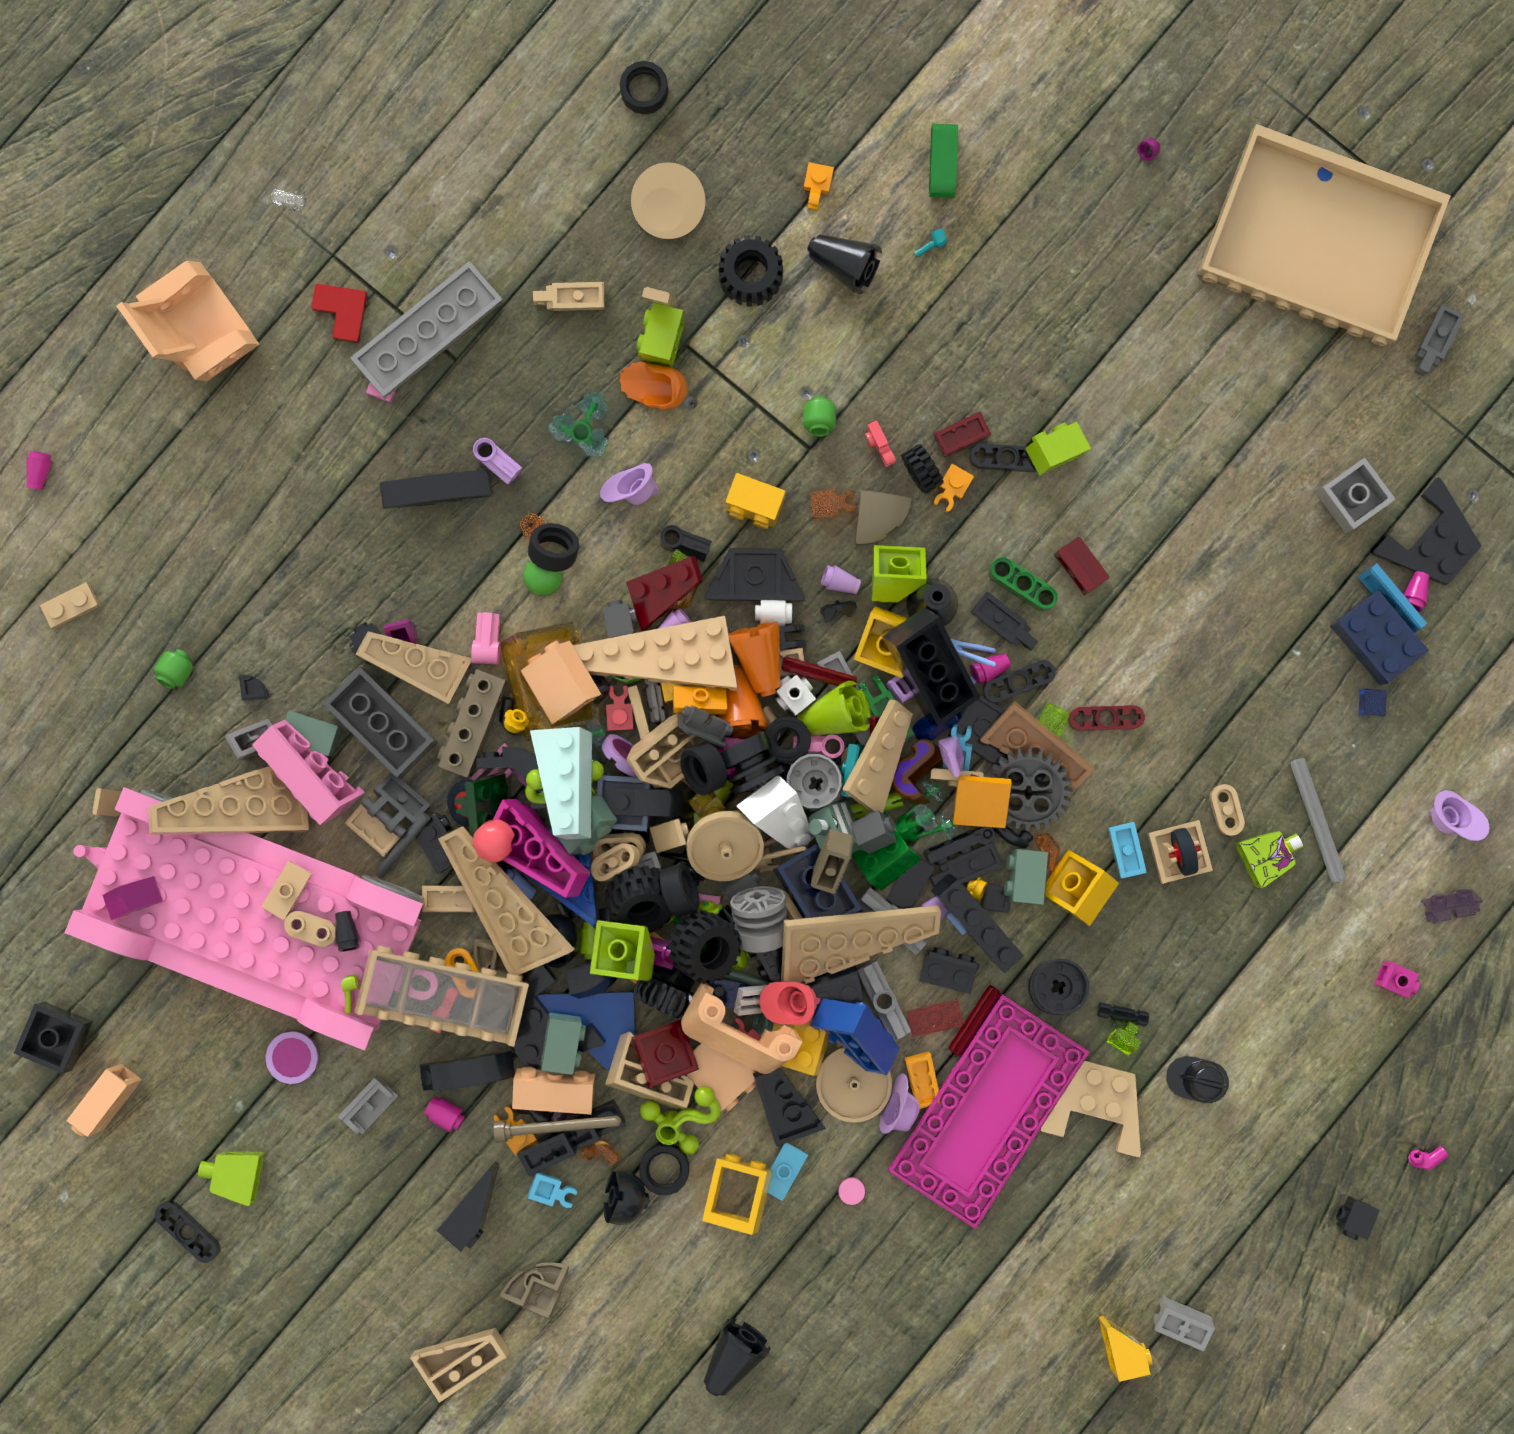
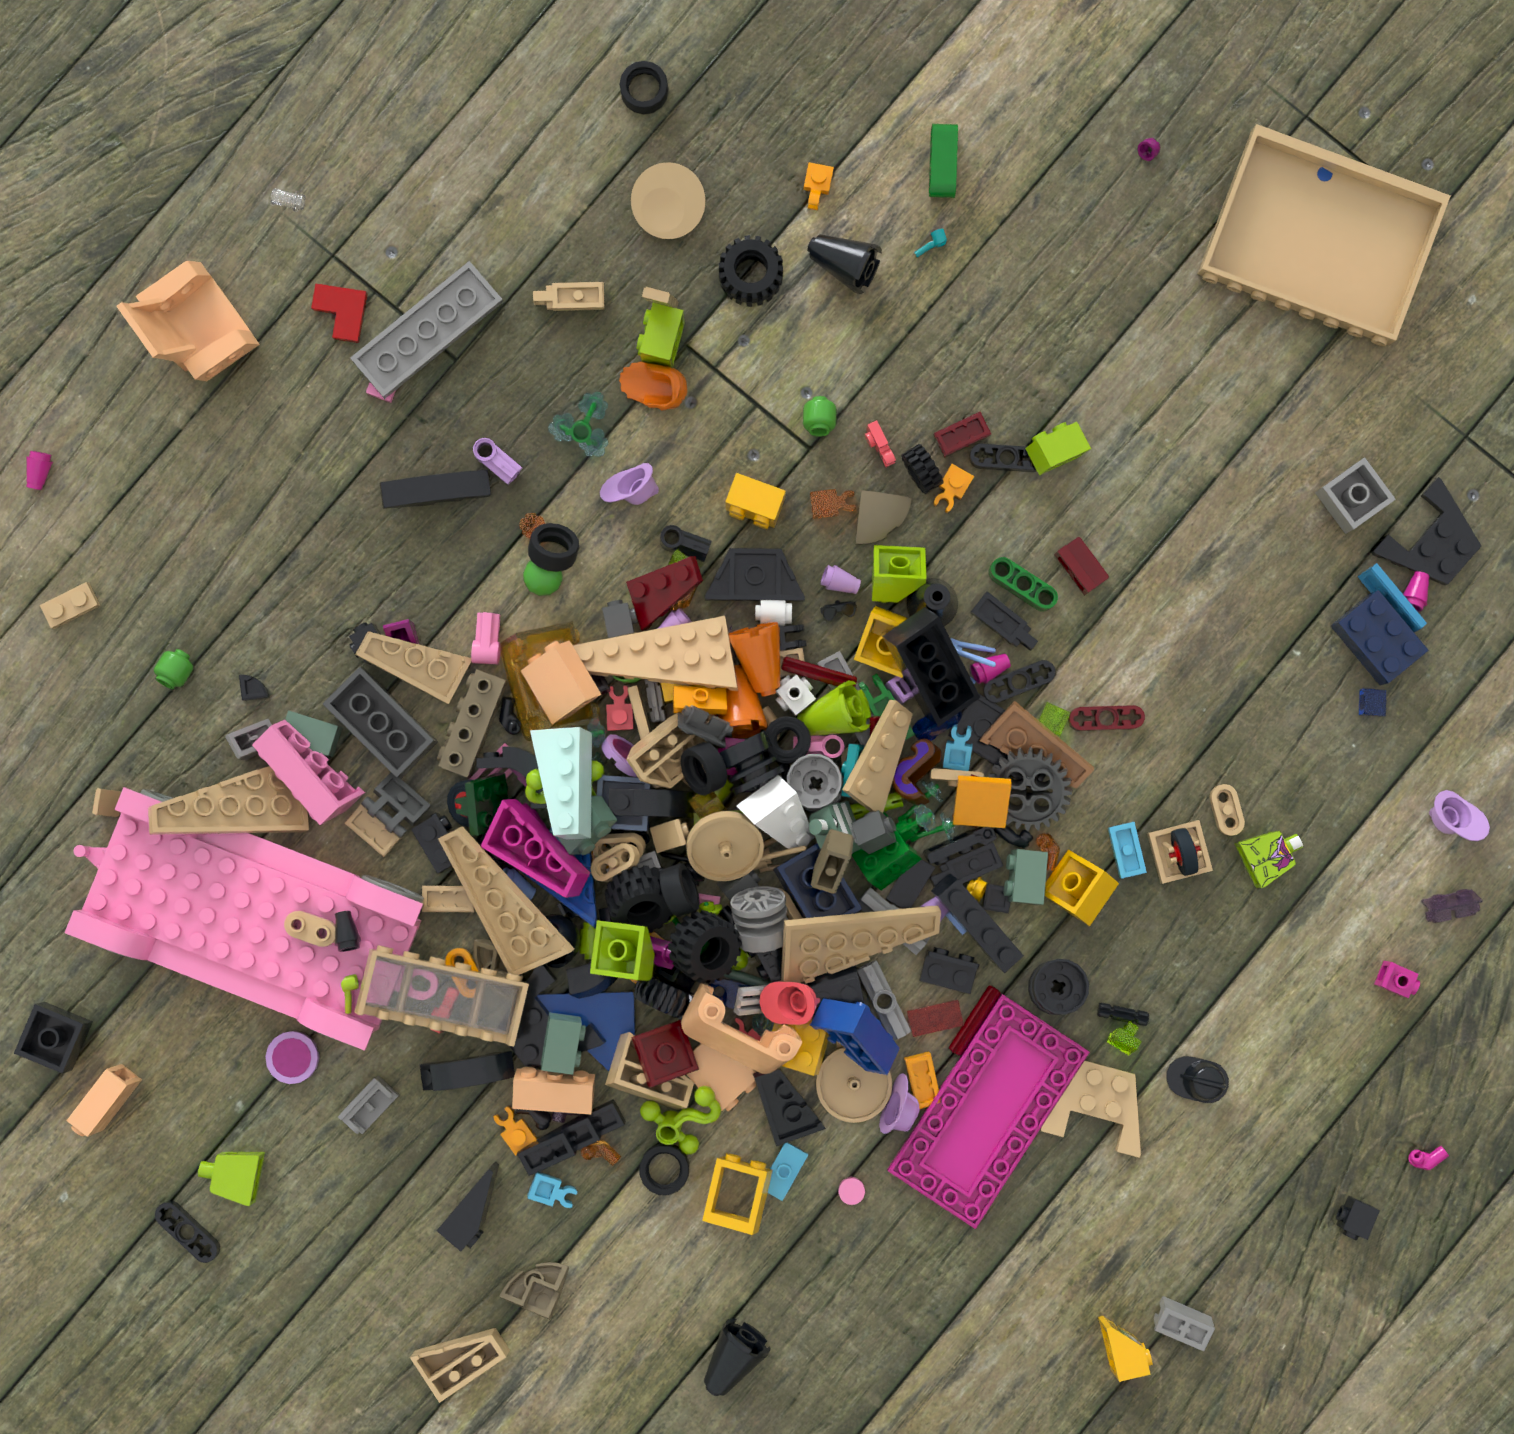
magenta slope [103,876,163,920] -> none
tan plate [261,860,313,920] -> none
dark grey bar [375,812,431,877] -> none
dark pink brick [424,1096,465,1133] -> none
coral hair [473,819,515,863] -> none
dark tan piece [493,1116,621,1143] -> none
yellow plate [504,709,529,733] -> none
black cylinder [603,1170,649,1225] -> none
lavender slope [938,736,964,777] -> none
light grey axle [1290,758,1346,883] -> none
dark grey hinge [1414,304,1465,376] -> none

